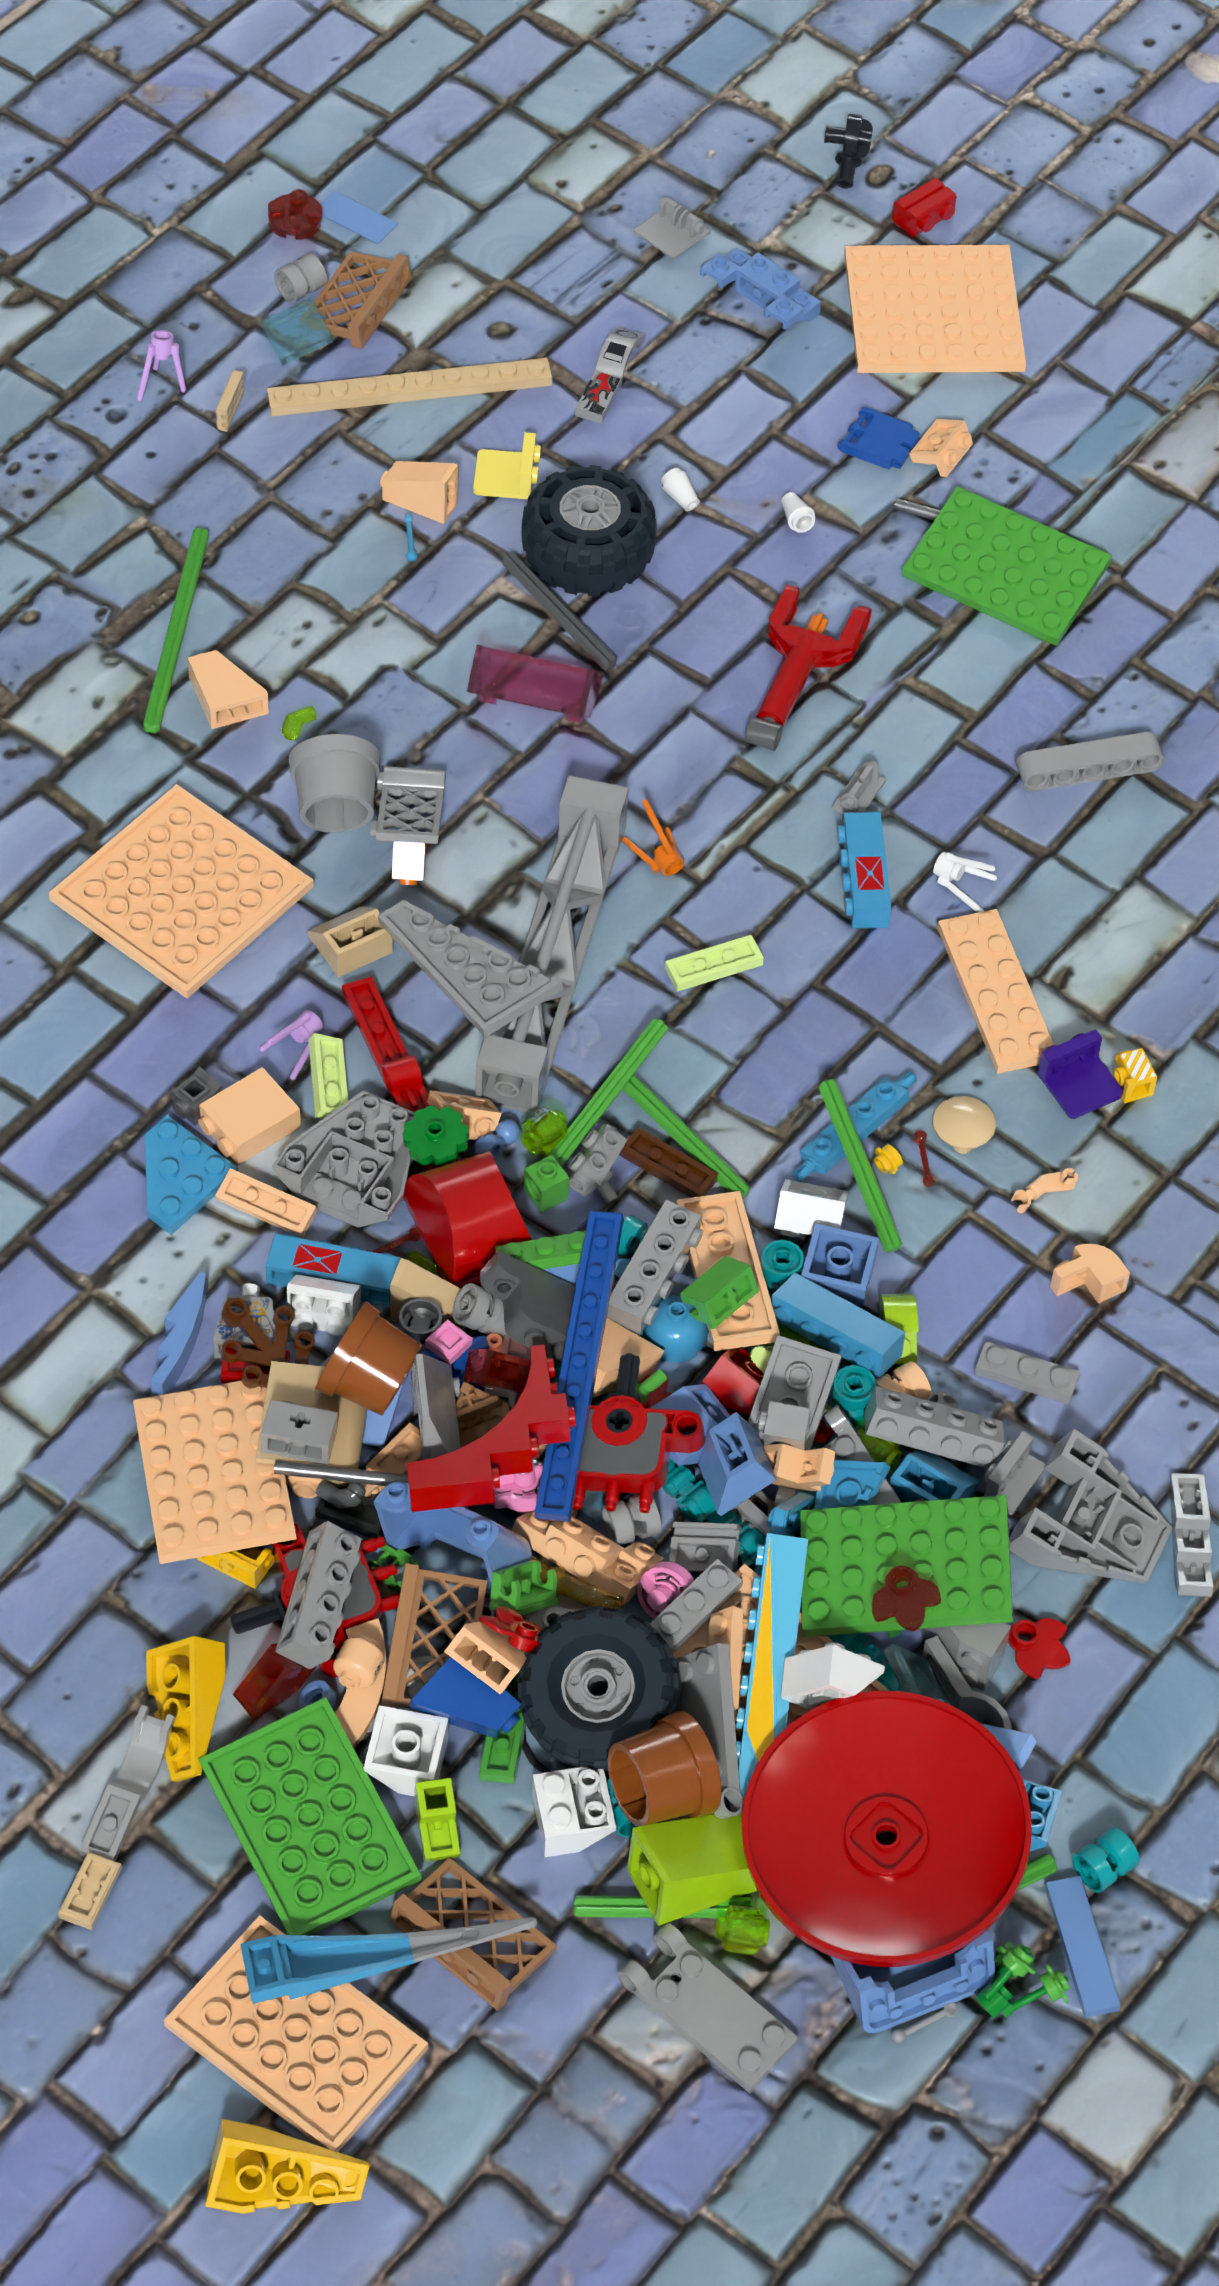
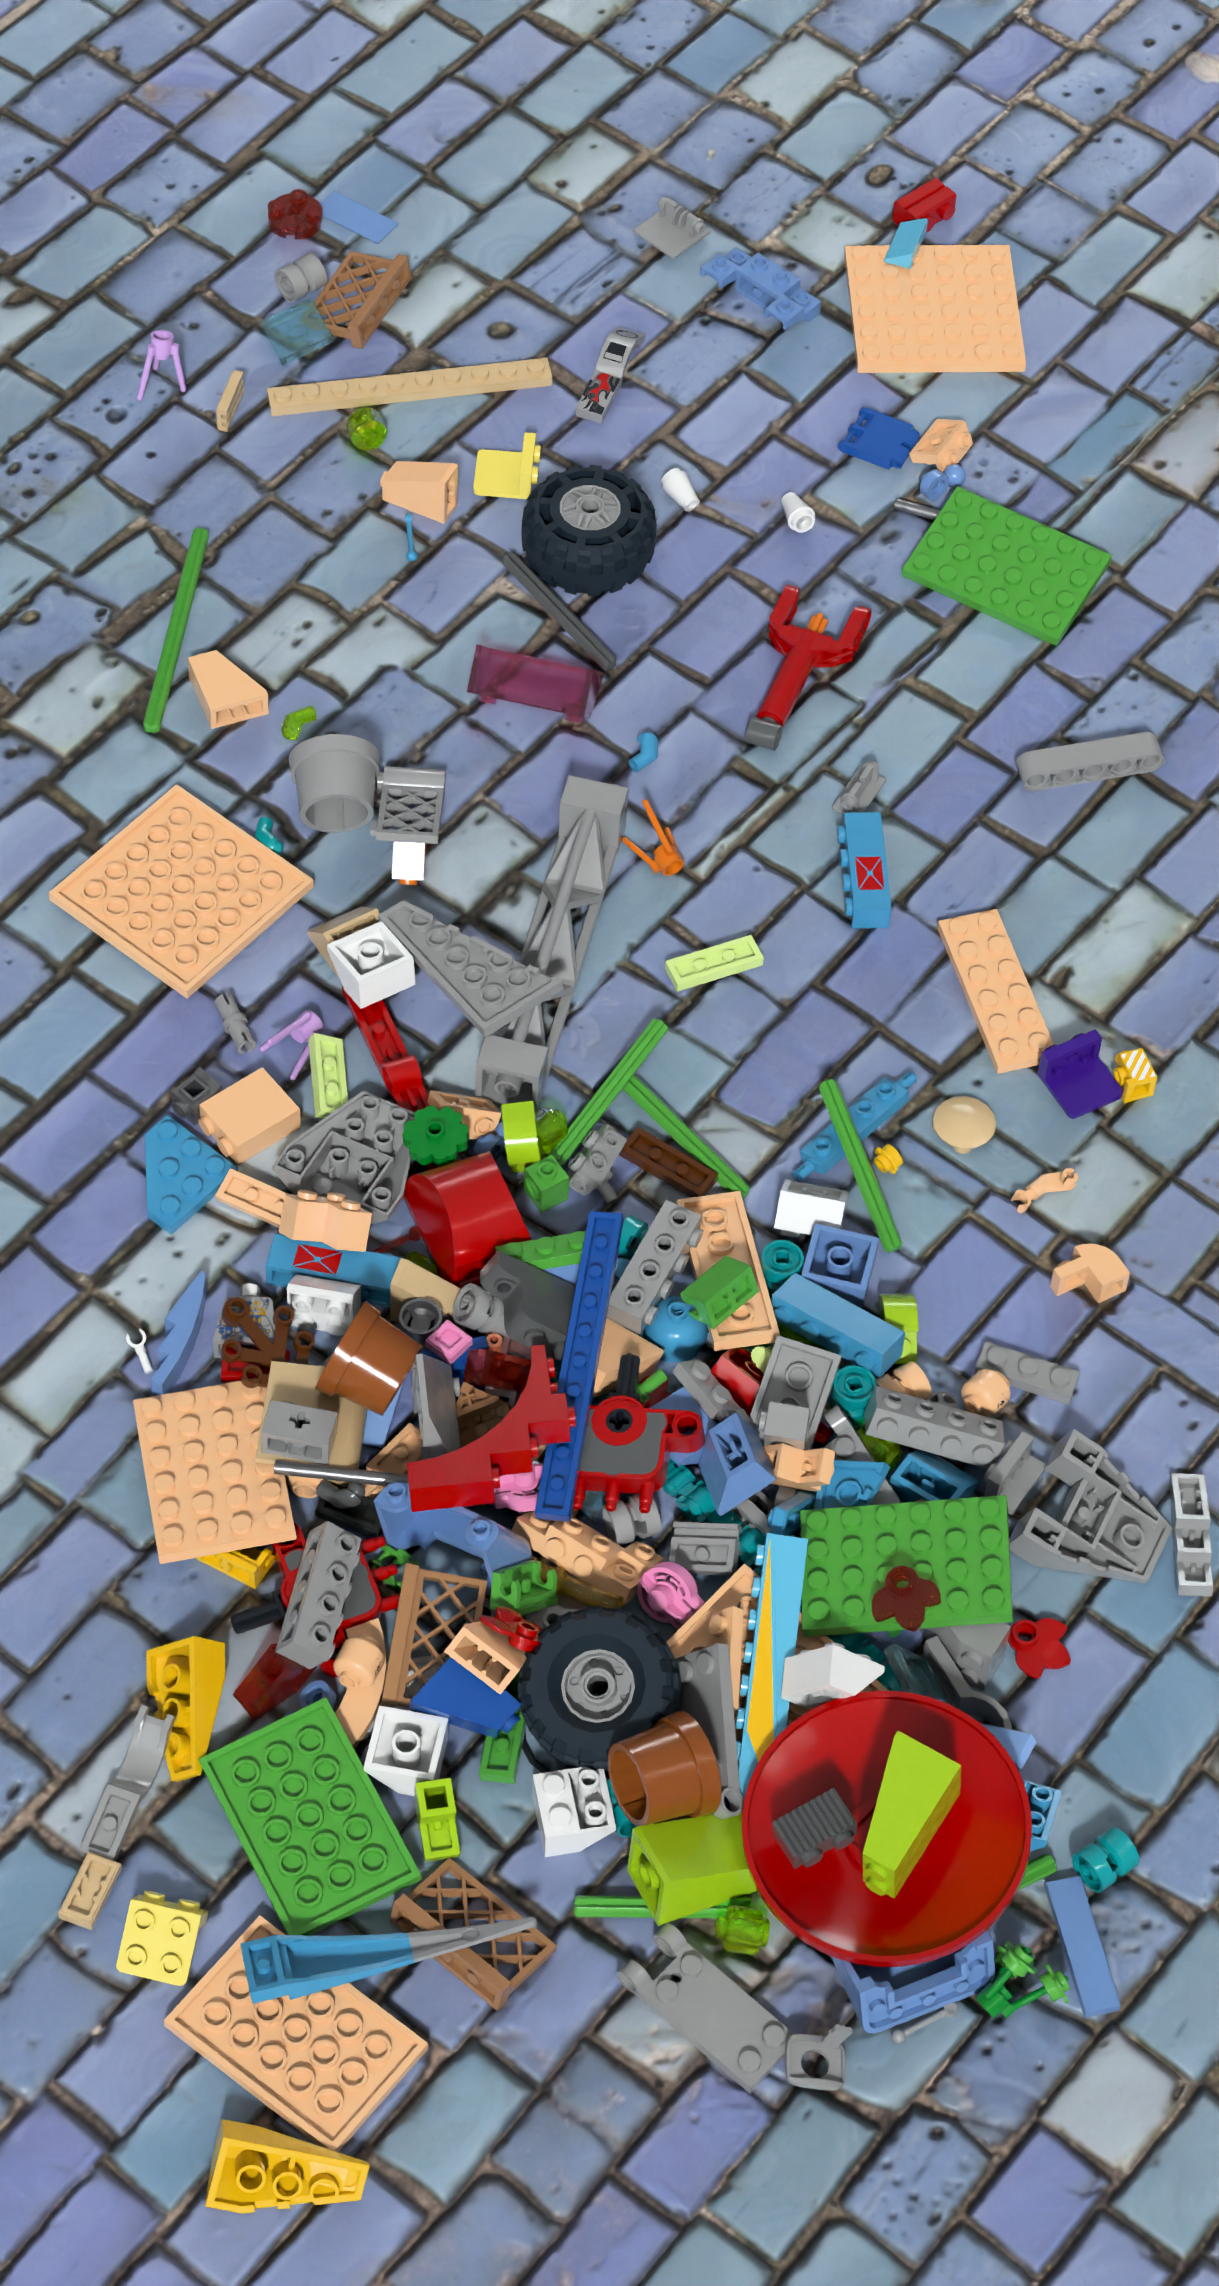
light grey plate [650,1559,743,1653] -> none
black pin [824,113,873,189] -> none
clear red hinge [914,1130,935,1187] -> none
white plant [933,852,997,913] -> none
none -> light yellow bracket [116,1891,209,1986]
none -> white hand [126,1329,153,1374]
none -> light grey pin [214,993,257,1054]
none -> teal arm [254,817,284,855]
none -> light nougat brick [279,1190,372,1252]
none -> white slope [327,921,415,1009]
none -> clear neon green head [347,408,387,451]
none -> lime brick [501,1101,543,1173]
none -> dark azure arm [628,732,658,772]
none -> light grey hinge [673,1359,752,1424]
none -> dark grey brick [772,1788,857,1869]
none -> light grey piece [785,2024,853,2090]
none -> lime slope [863,1731,961,1899]
none -> medium azure slope [884,218,928,269]
none -> medium blue plate [920,464,966,500]
none -> light nougat head [961,1369,1011,1418]

